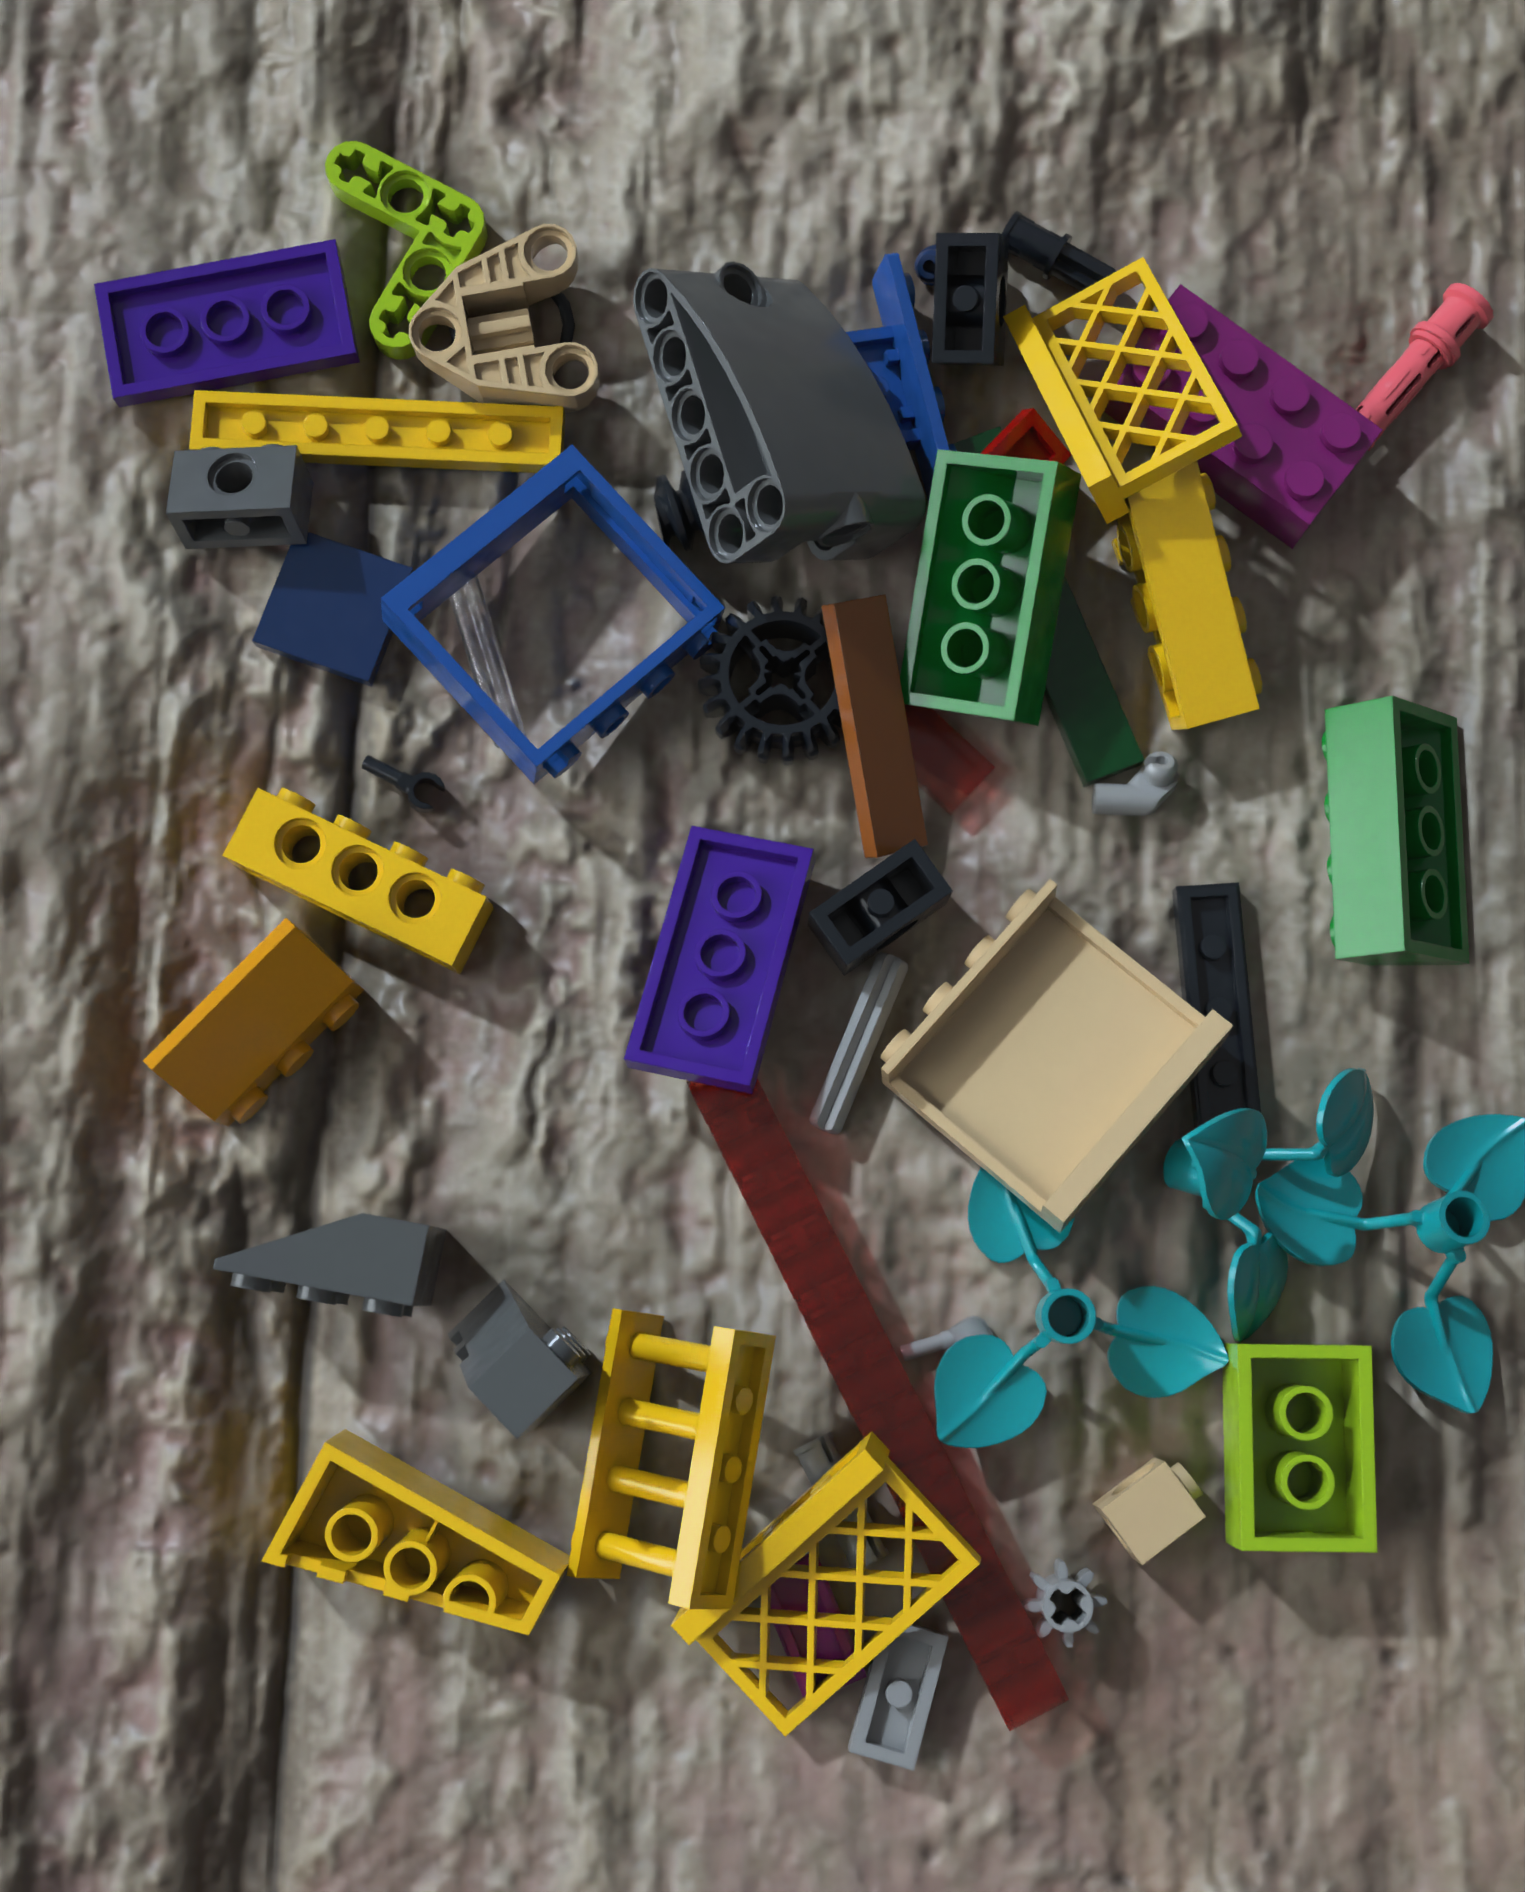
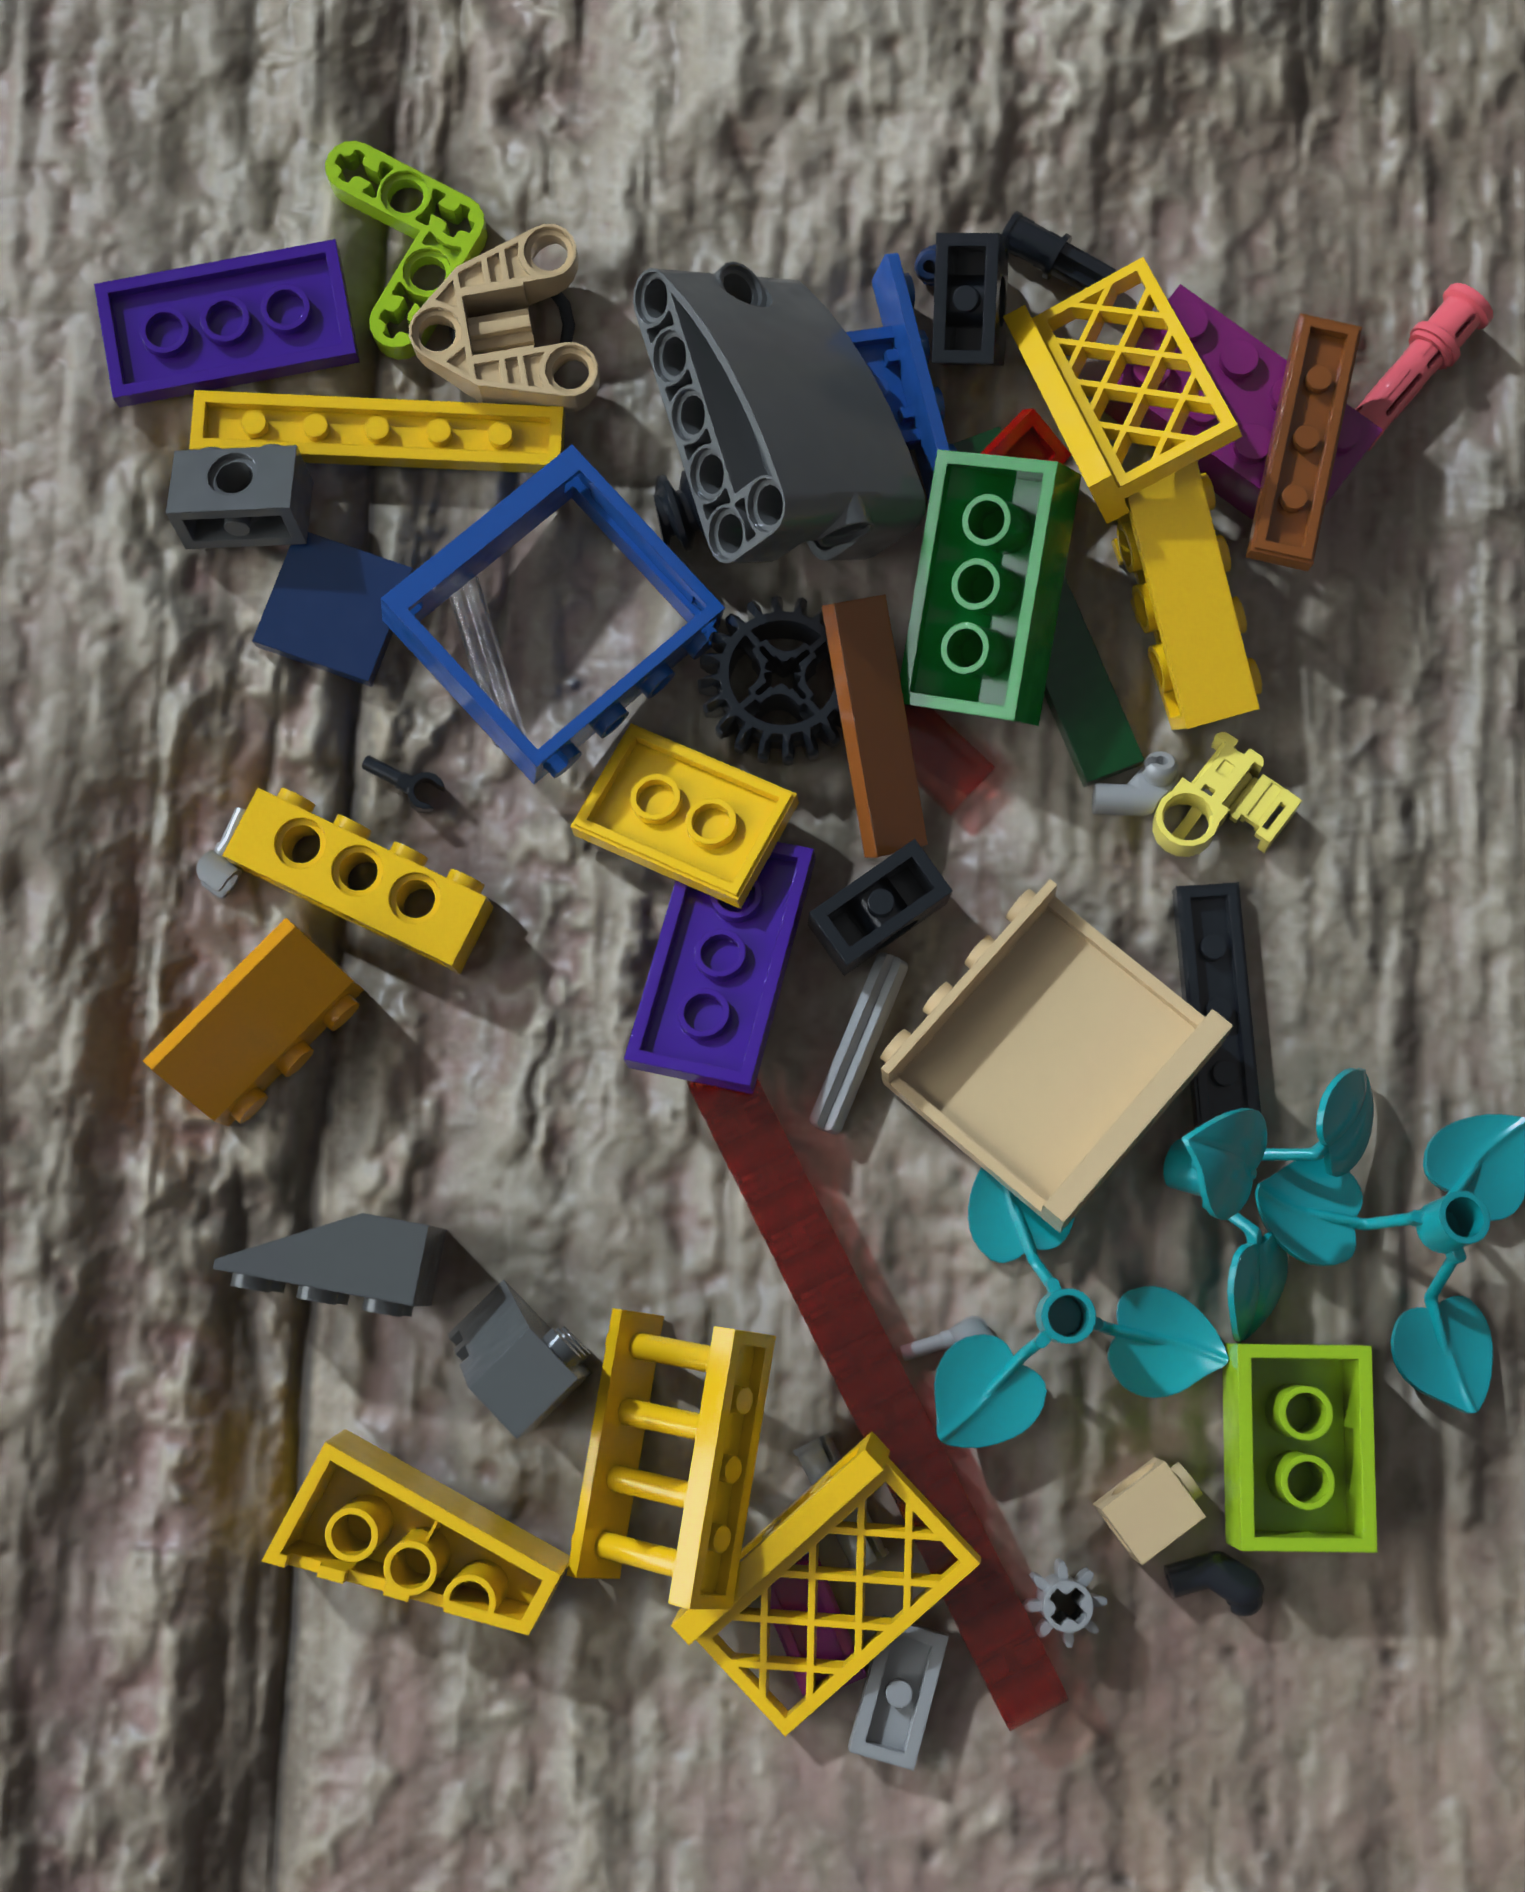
green slope [1322,695,1470,966] -> none
none -> light grey hand [197,807,246,899]
none -> yellow tile [570,723,799,909]
none -> light yellow piece [1152,732,1302,857]
none -> black arm [1164,1551,1264,1617]
none -> dark orange tile [1245,313,1362,572]

